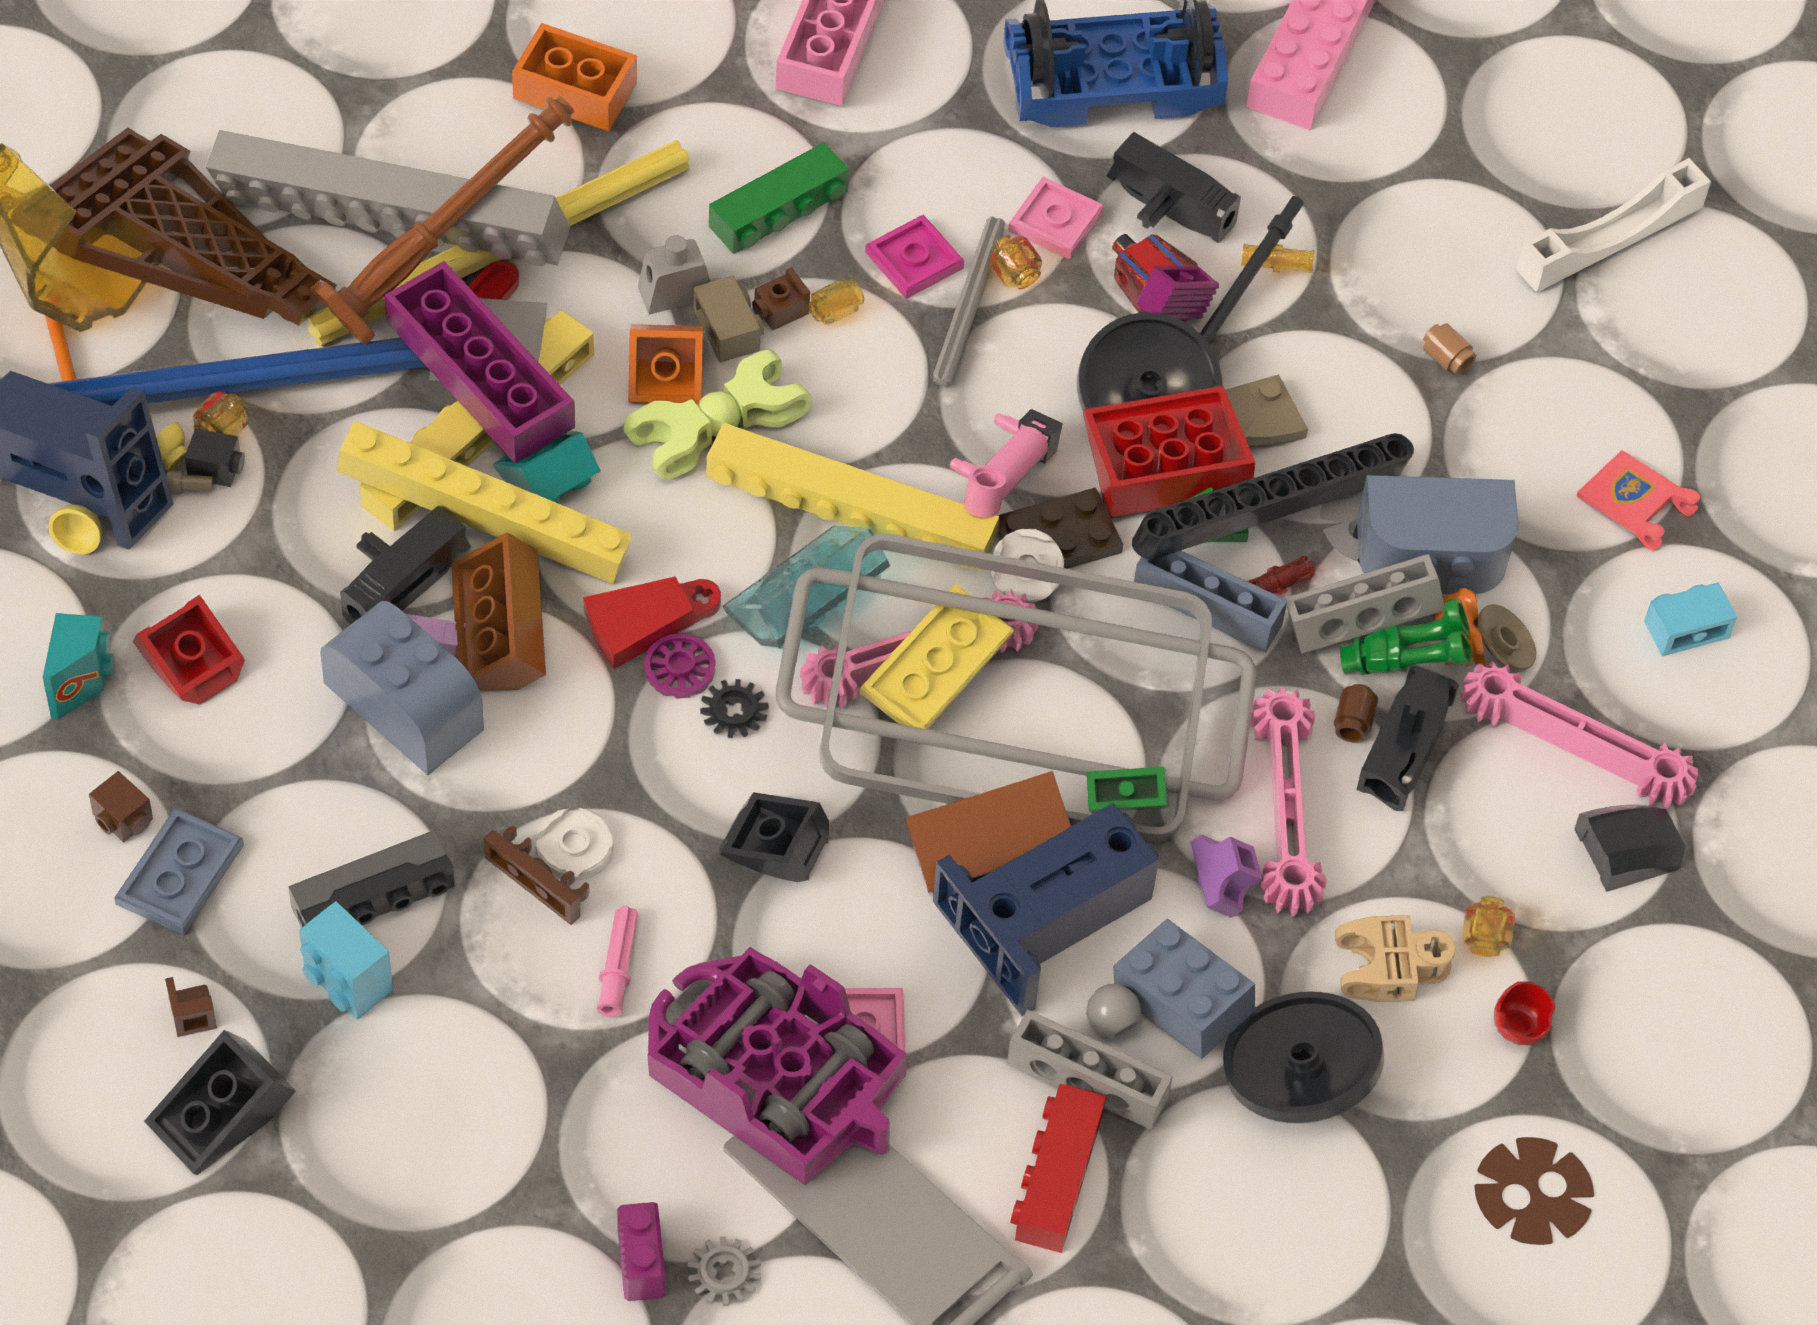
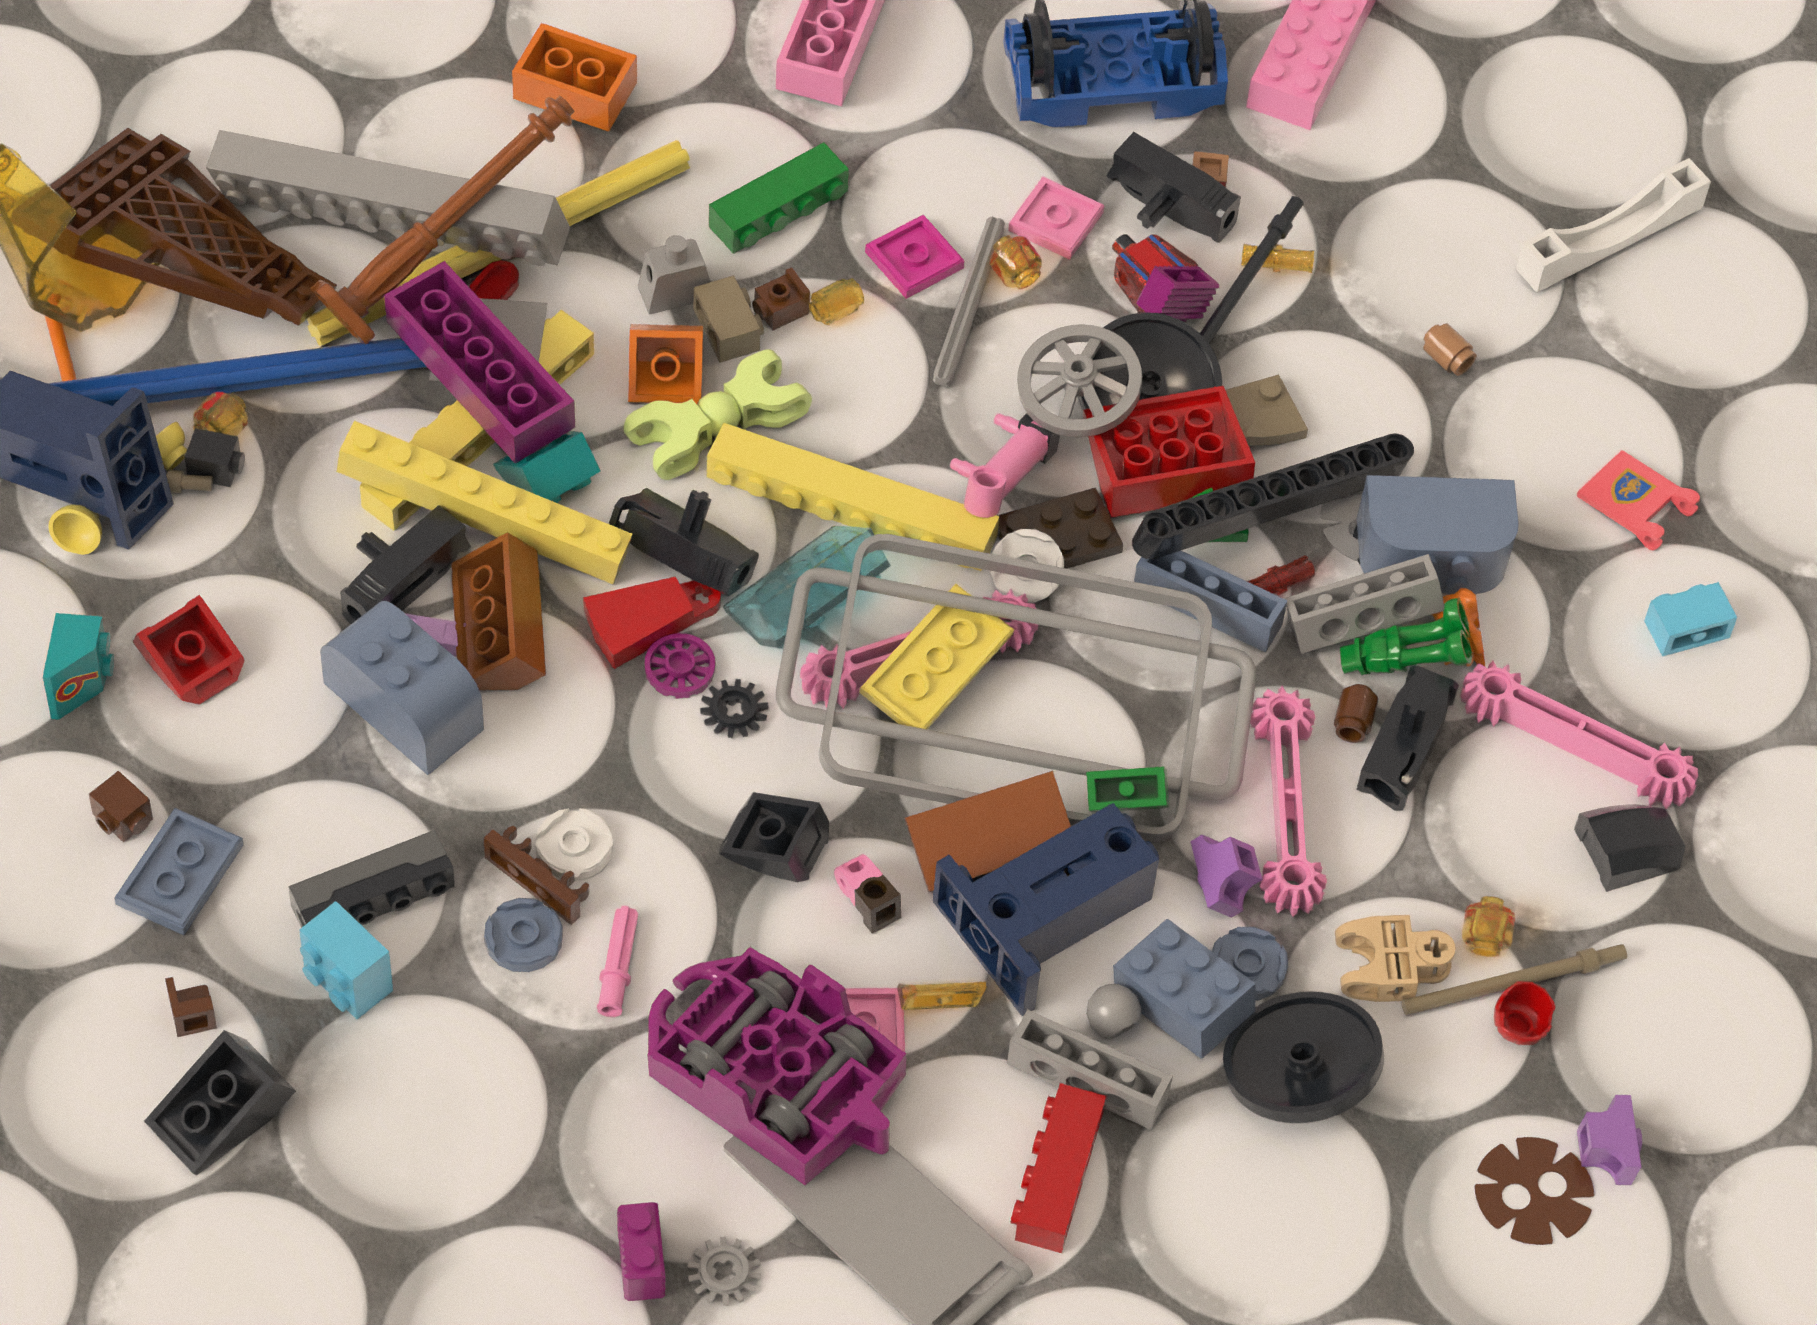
dark tan dish [1478,604,1536,671] -> none
none -> sand blue tile [484,898,563,972]
none -> black piece [609,488,759,597]
none -> dark brown leg [834,854,902,933]
none -> clear yellow slope [897,980,987,1010]
none -> light grey wheel [1017,324,1142,437]
none -> medium nougat plate [1192,151,1229,187]
none -> sand blue tile [1212,927,1288,1001]
none -> dark tan bar [1401,944,1627,1015]
none -> medium lavender brick [1577,1095,1642,1185]

